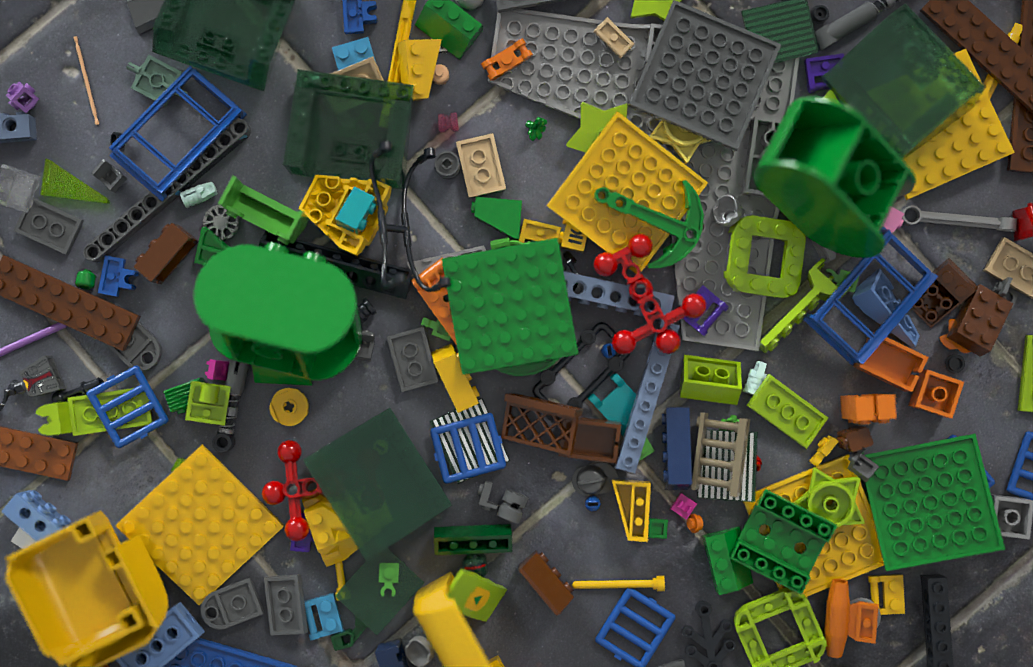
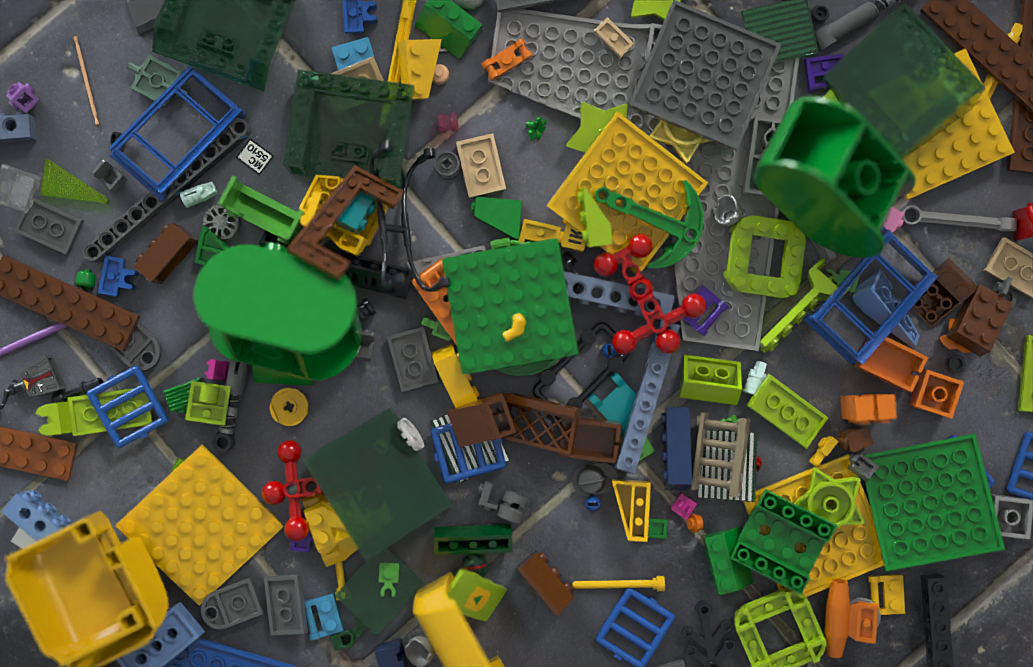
none -> sticker [235,138,274,175]
none -> reddish brown plate [287,165,404,281]
none -> yellow plate [300,192,325,227]
none -> white wheel [397,418,424,451]
none -> reddish brown slope [447,392,516,447]
none -> yellow arm [503,314,526,342]
none -> lime slope [577,187,613,247]

